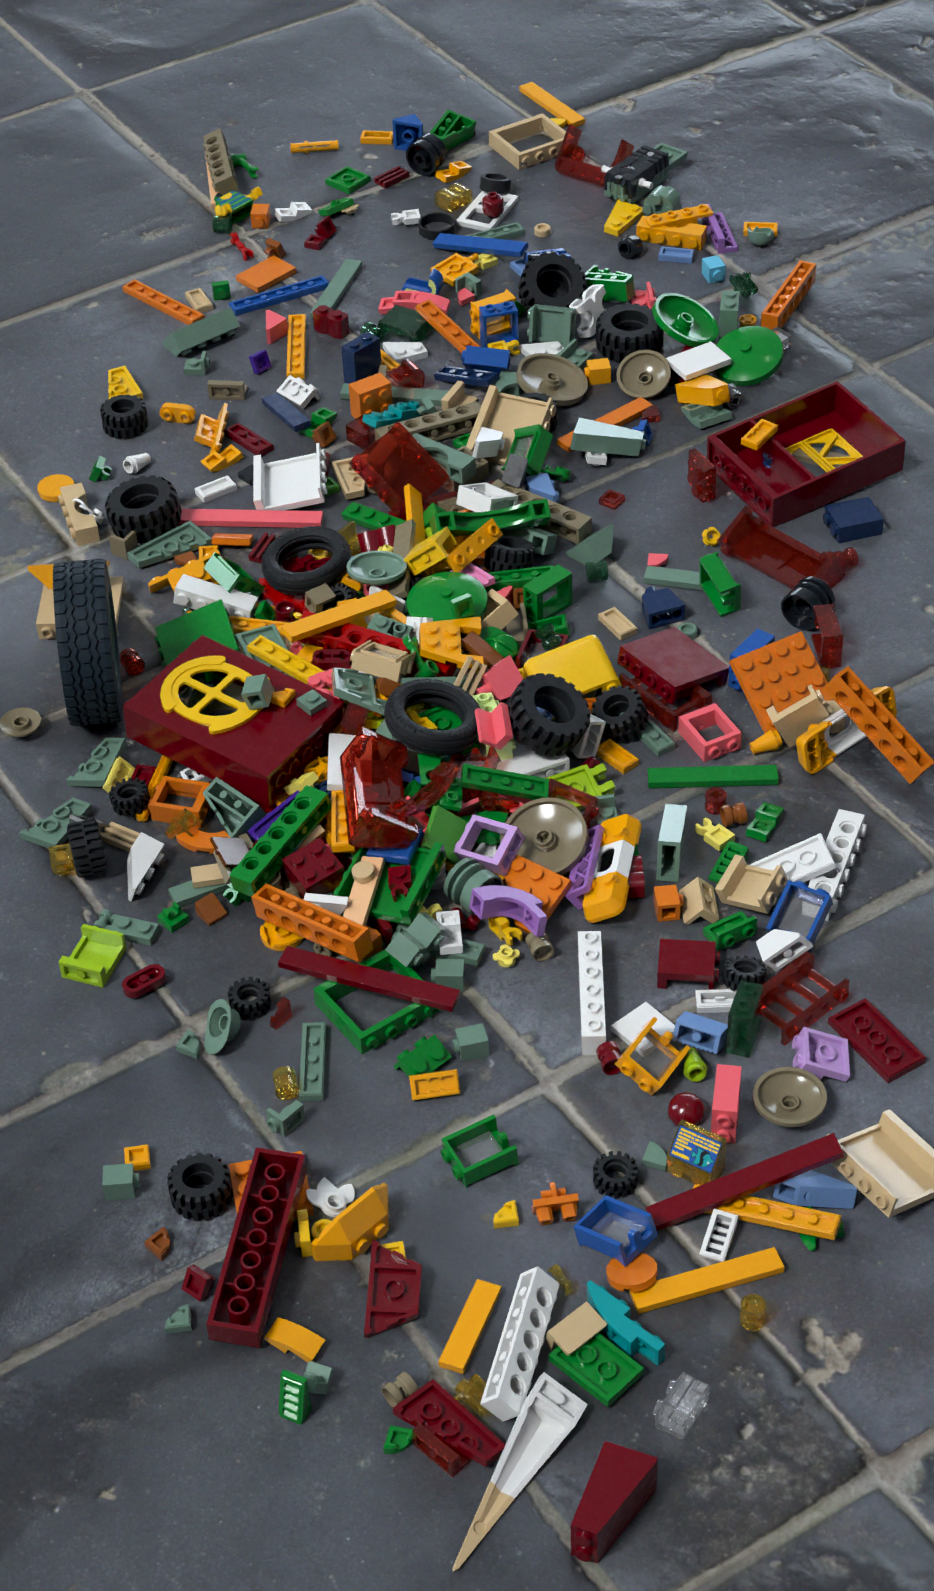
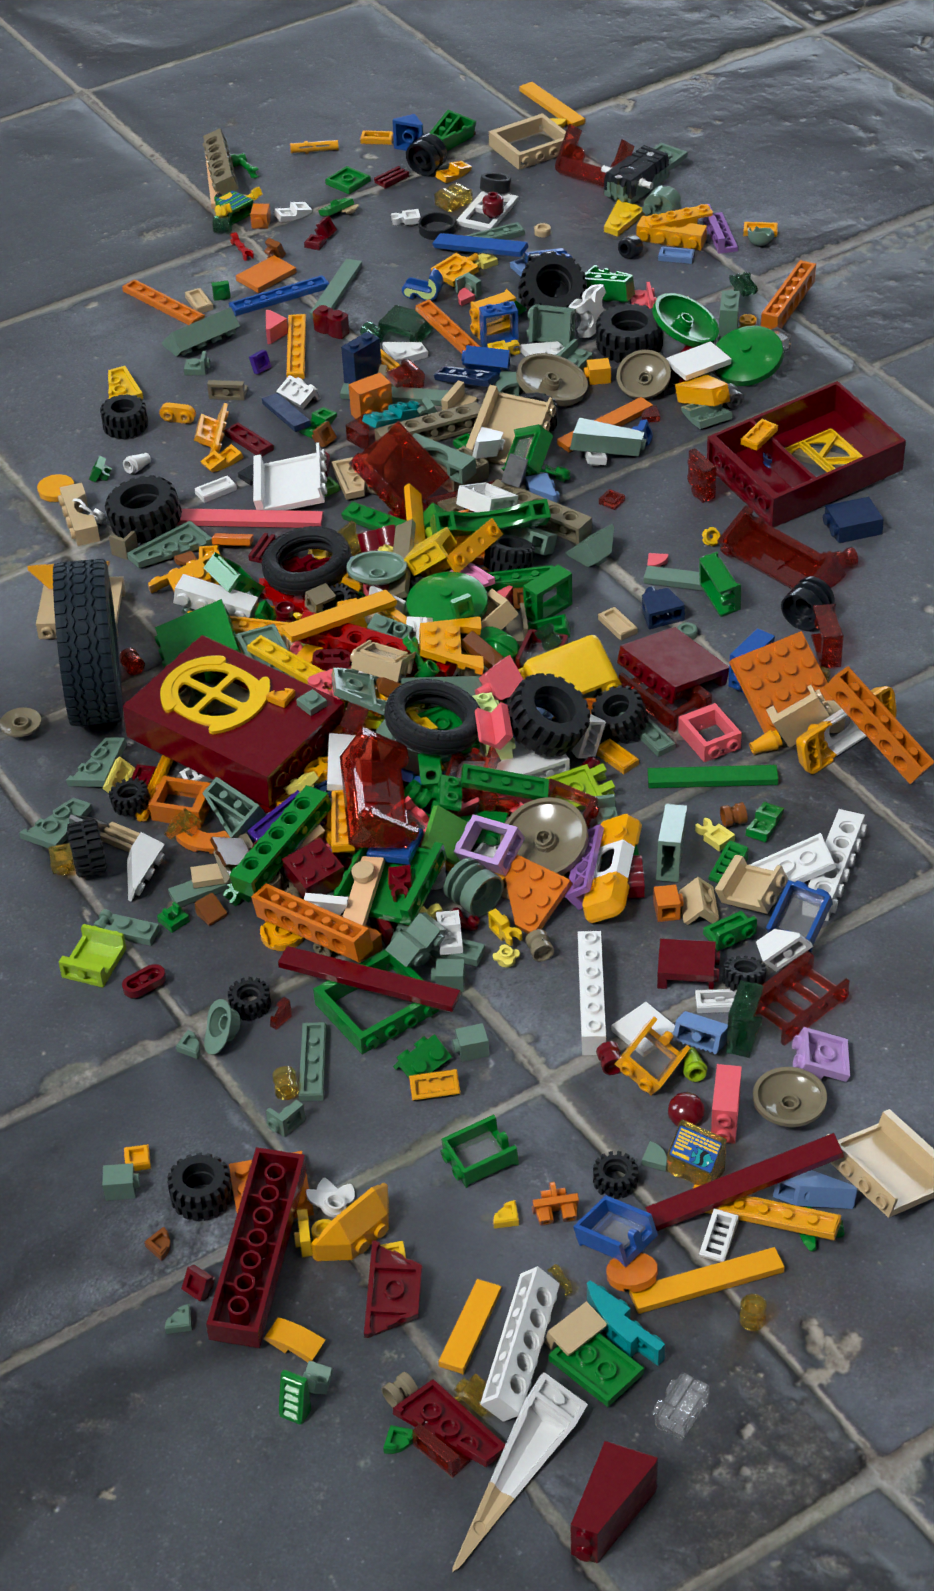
sand green brick [241,674,274,710] -> none
coral slope [378,291,451,317] -> none
clear red slope [384,762,459,817] -> none
tan tile [454,656,487,696] -> none
medium lavender arch [469,885,547,937] -> none
clear green wheel [586,560,608,582] -> none
medium azure brick [702,255,726,284] -> none
clear red wheel [705,787,727,815] -> none
dark red tile [828,998,927,1084] -> none

